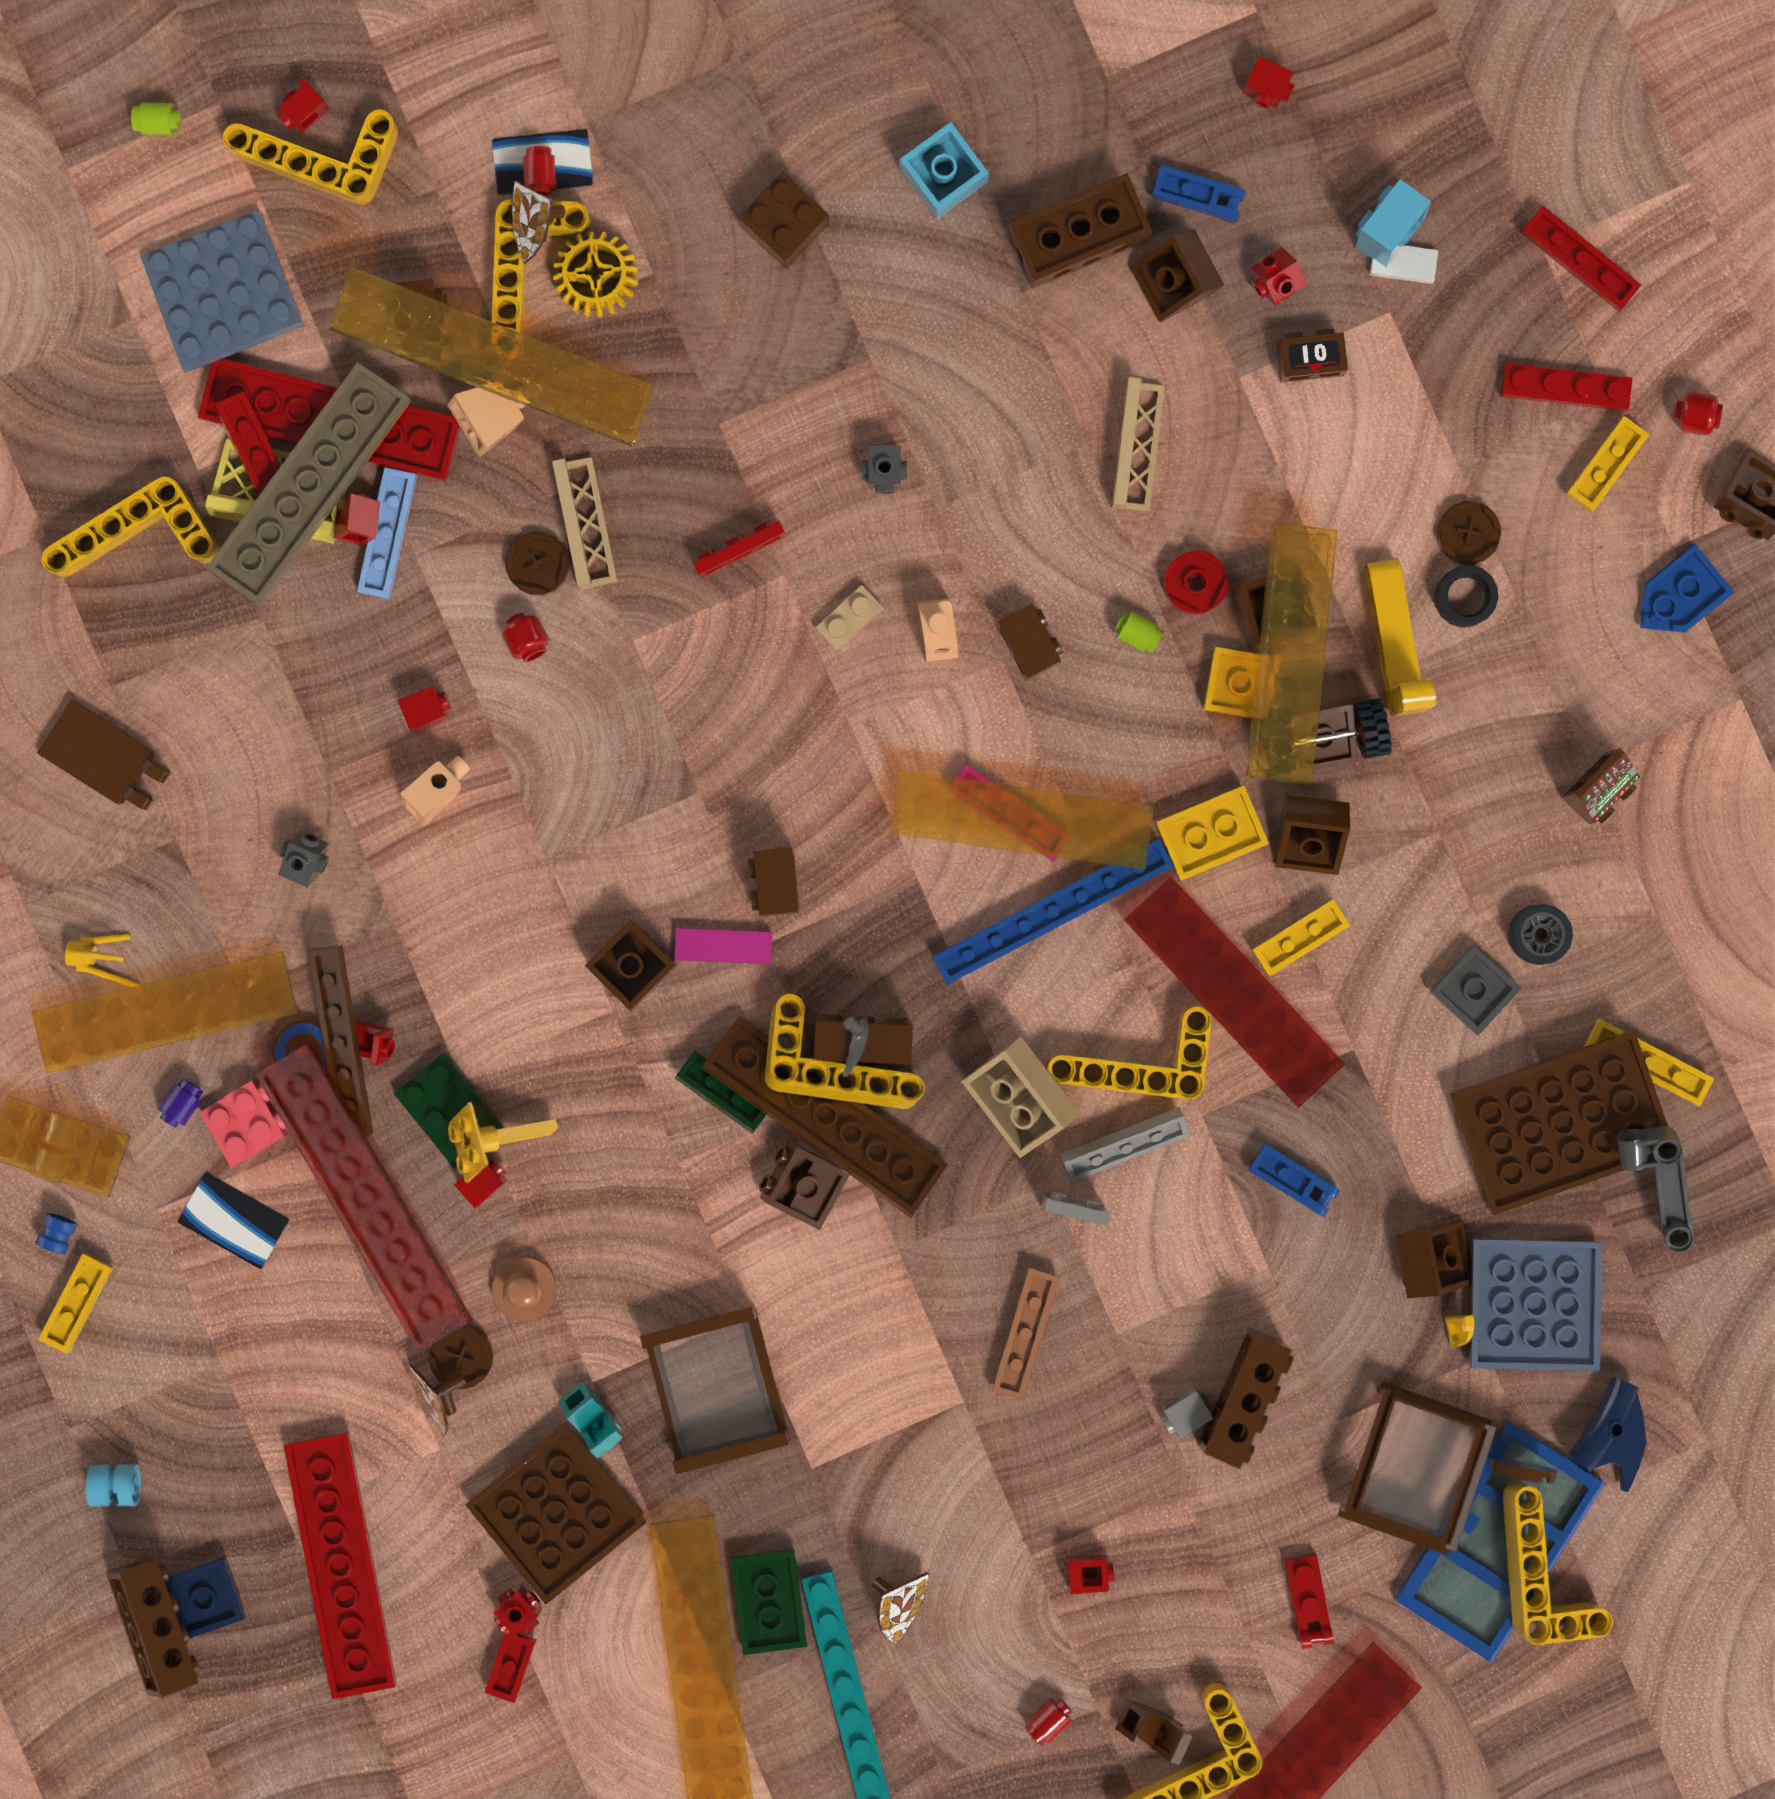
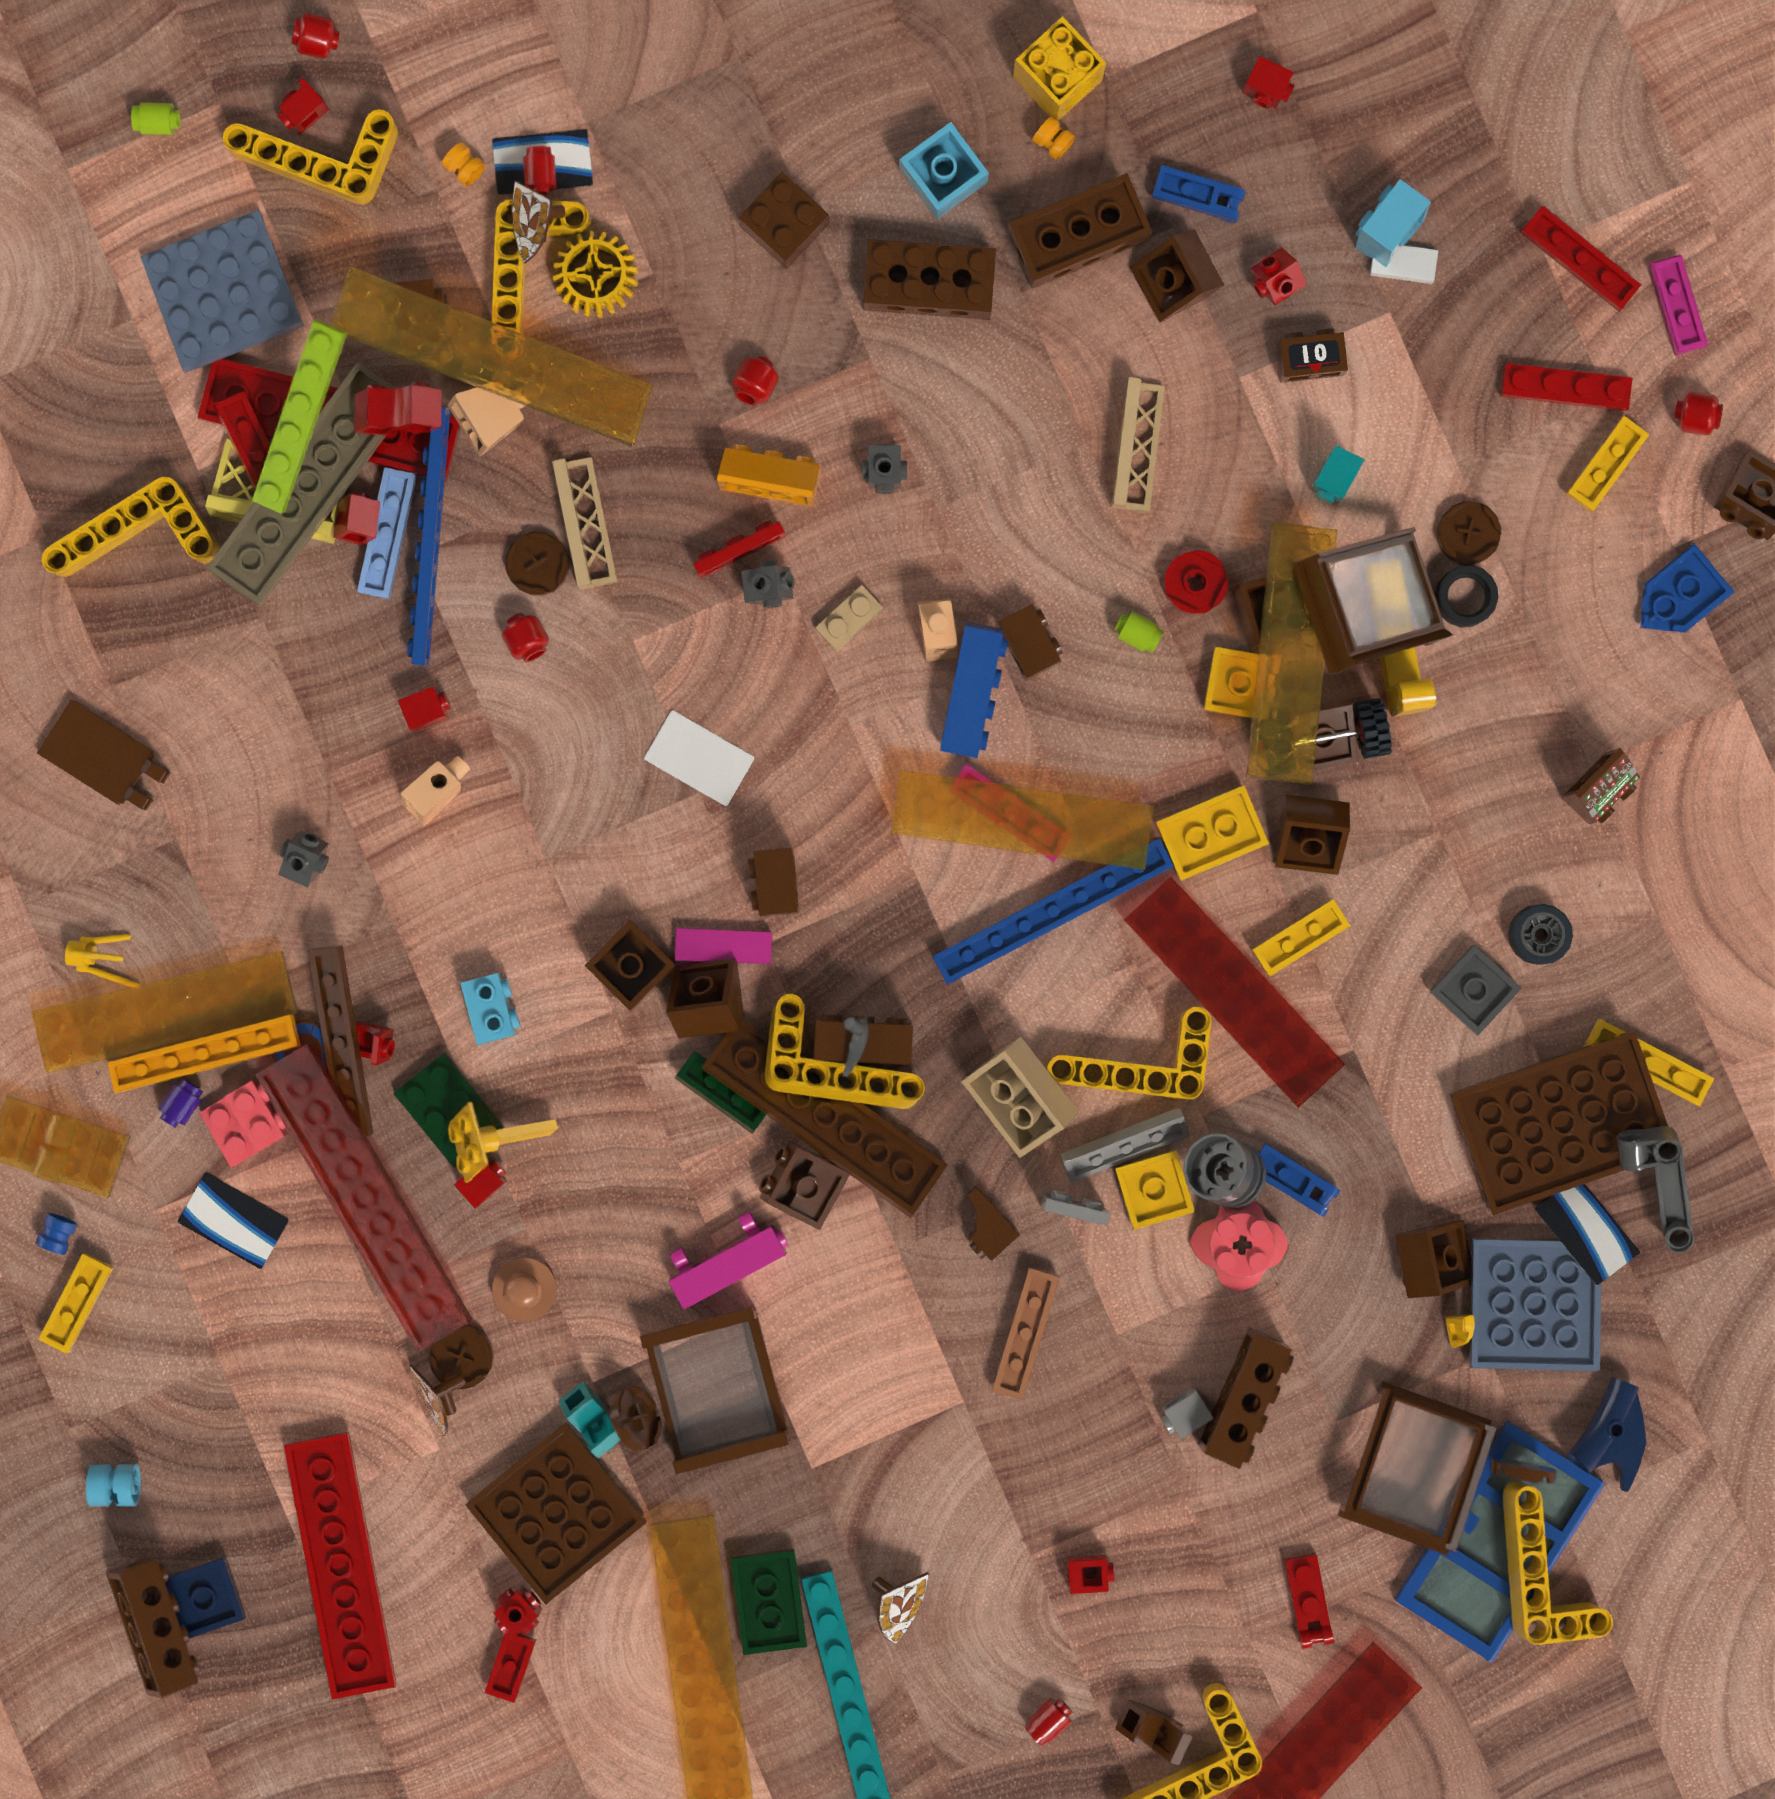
none -> light orange plate [107,1015,301,1093]
none -> lime plate [252,319,347,514]
none -> red head [291,13,340,59]
none -> red brick [354,382,442,435]
none -> blue plate [407,407,451,665]
none -> light orange wheel [441,142,486,188]
none -> medium azure brick [460,973,521,1045]
none -> reddish brown tile [610,1386,662,1451]
none -> white sticker [644,710,754,806]
none -> reddish brown slope [666,958,743,1038]
none -> dark pink brick [669,1211,789,1310]
none -> light orange slope [717,444,820,507]
none -> red head [732,356,779,406]
none -> dark grey brick [741,561,794,608]
none -> reddish brown brick [864,239,996,320]
none -> blue brick [940,621,1008,758]
none -> reddish brown arch [967,1186,1020,1261]
none -> yellow brick [1013,16,1106,121]
none -> light orange wheel [1032,116,1076,161]
none -> yellow plate [1115,1150,1195,1230]
none -> dark grey wheel [1183,1133,1267,1208]
none -> coral brick [1190,1201,1288,1292]
none -> piece [1293,527,1453,675]
none -> teal slope [1310,445,1365,504]
none -> sticker [1535,1184,1640,1285]
none -> dark pink tile [1648,254,1708,356]

